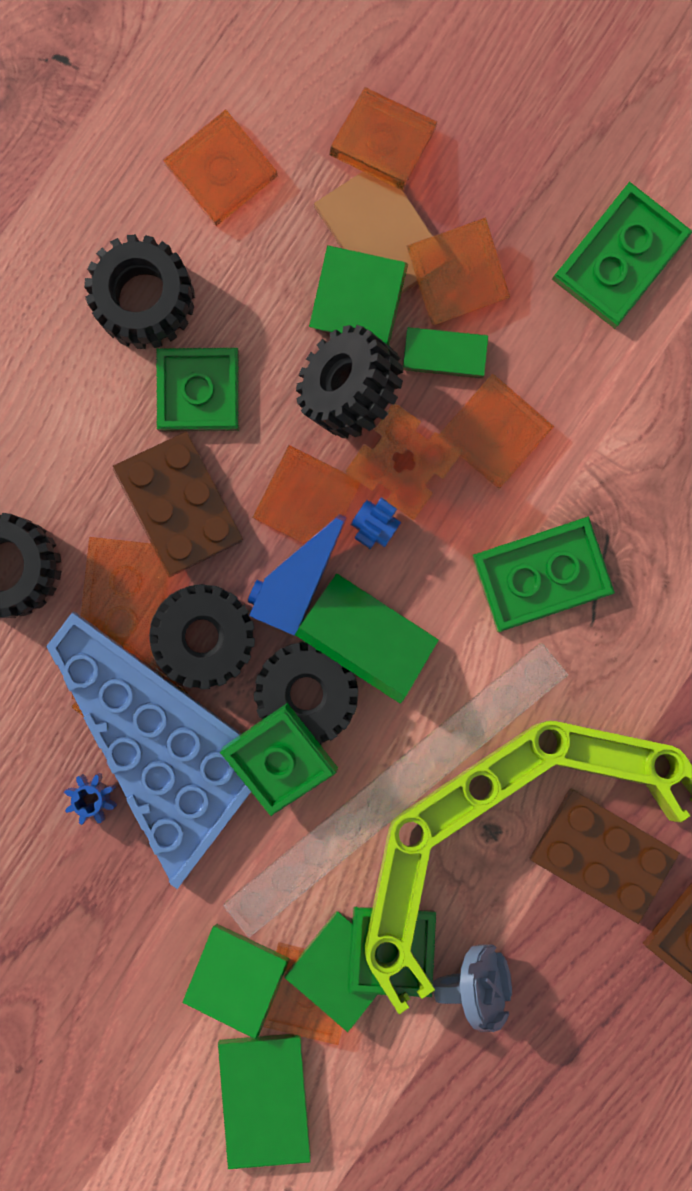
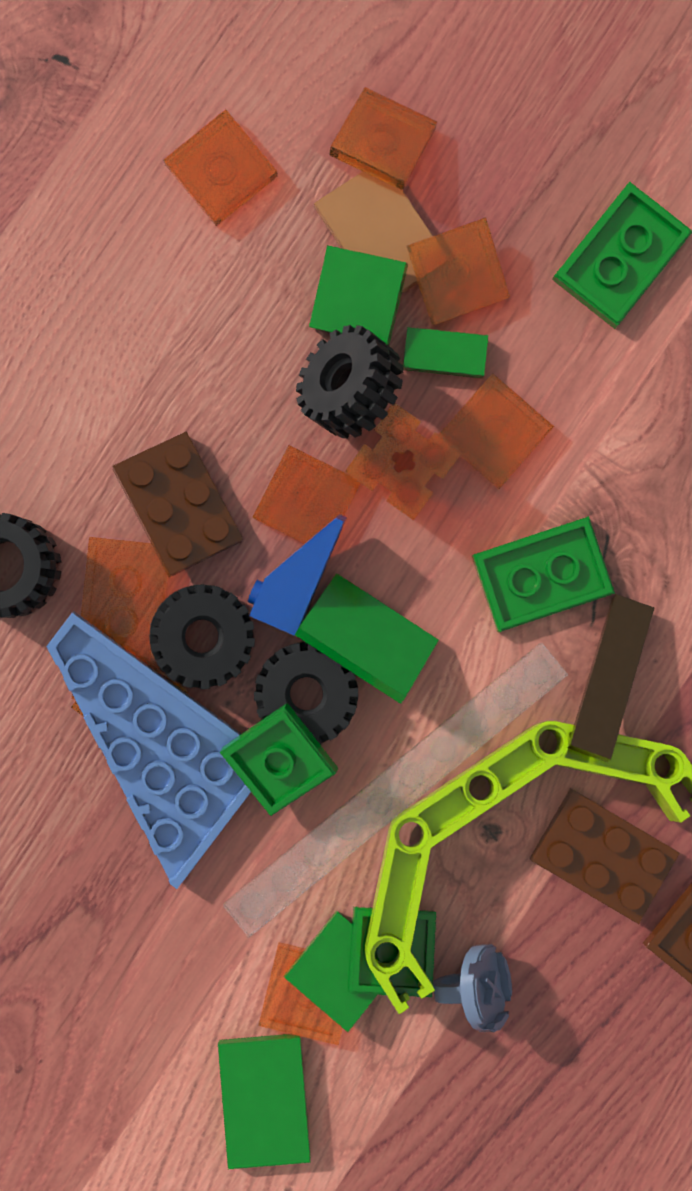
blue gear [64,773,117,825] -> none
black tyre [84,234,195,349] -> none
green tile [156,348,239,431] -> none
green tile [182,924,290,1039] -> none
blue gear [350,497,401,549] -> none
none -> dark brown tile [567,594,654,762]

